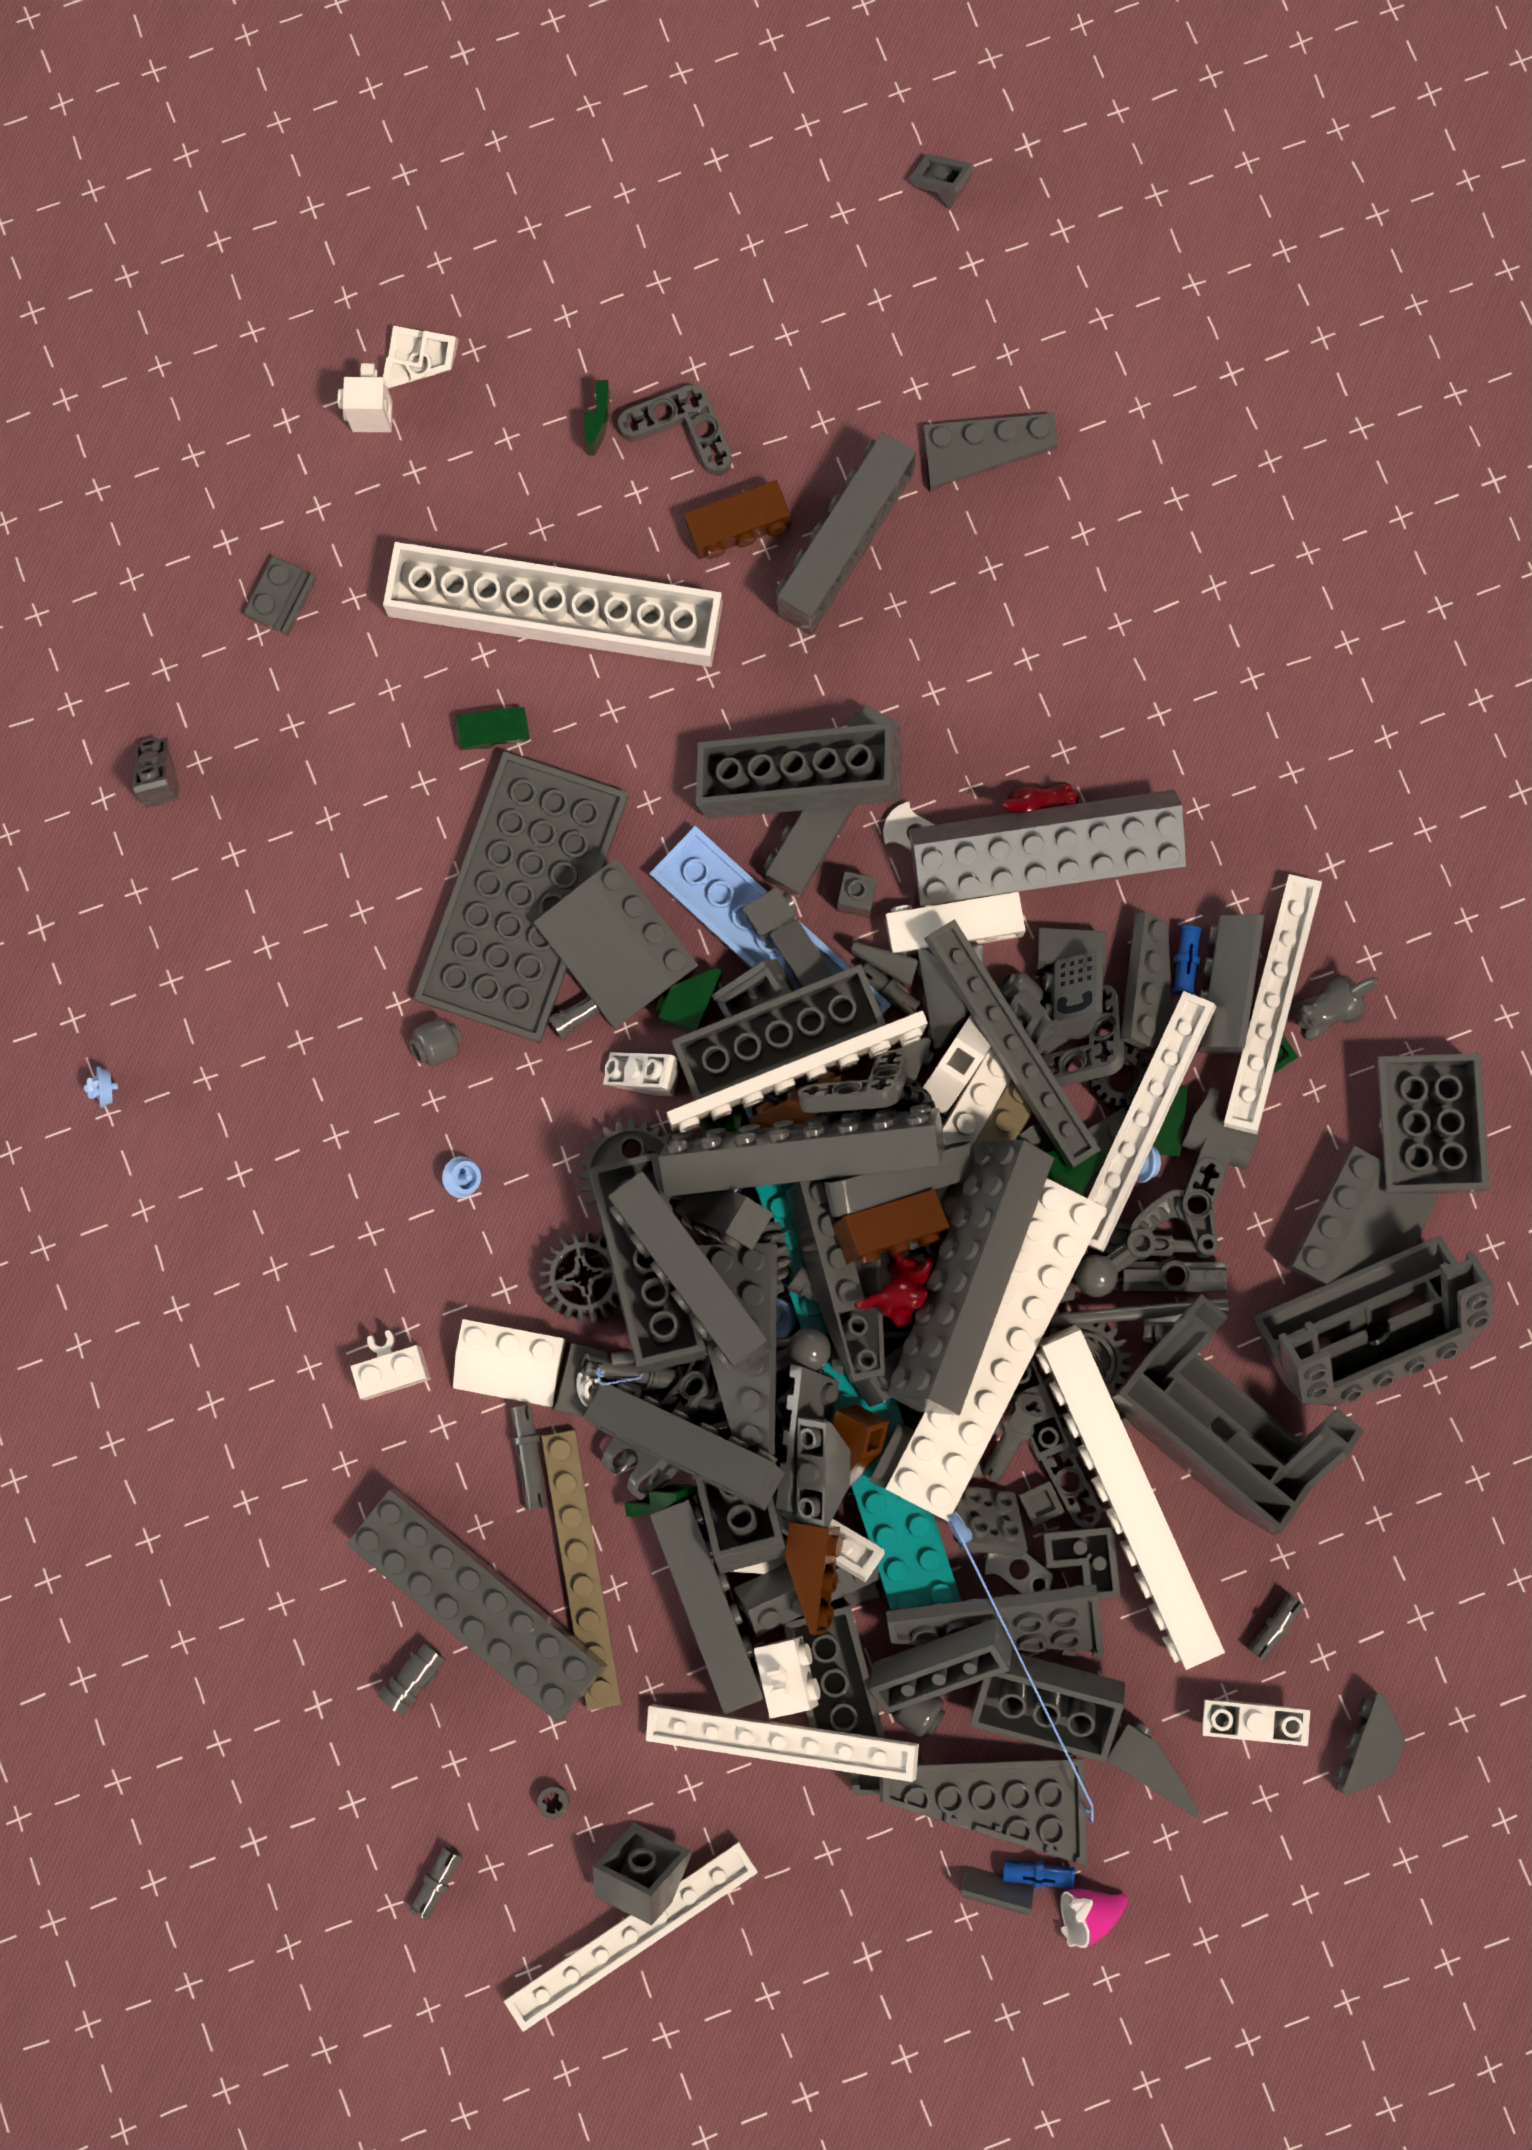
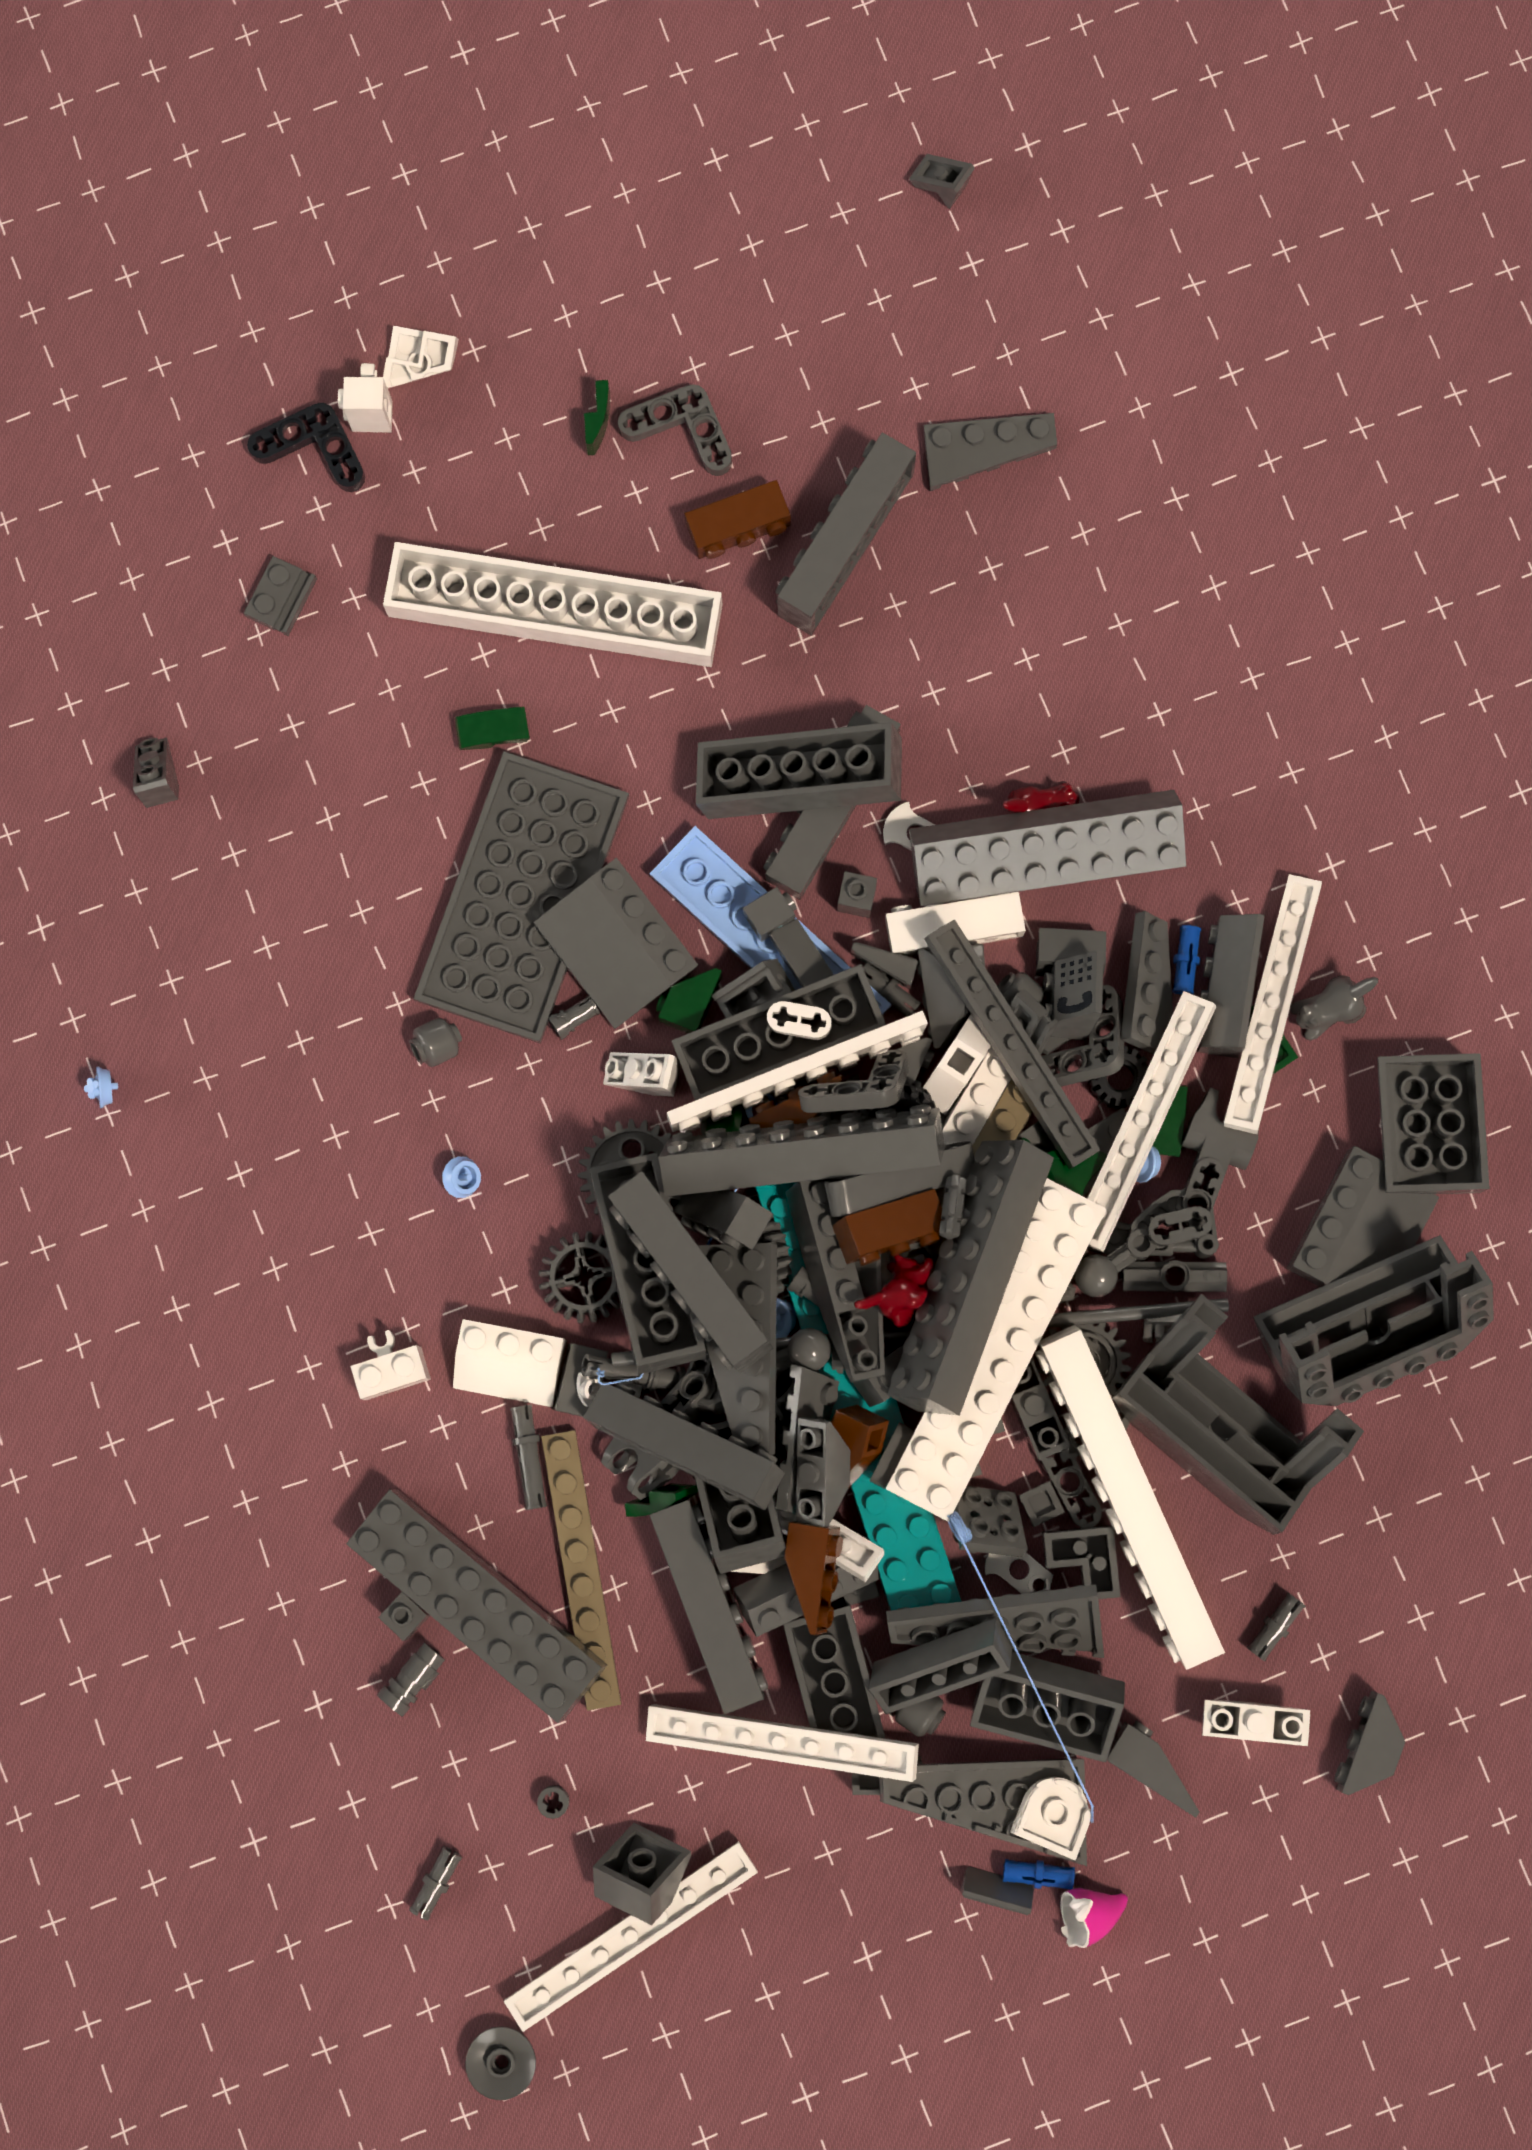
white brick [754,1636,820,1719] -> none
dark grey pin [981,1394,1046,1482] -> none
none -> black beam [247,403,365,492]
none -> dark grey brick [378,1592,430,1641]
none -> dark grey dish [465,2027,536,2100]
none -> white beam [767,1001,831,1040]
none -> dark grey axle [939,1174,967,1240]
none -> white tile [1010,1777,1091,1861]
none -> dark grey beam [1147,1206,1213,1247]

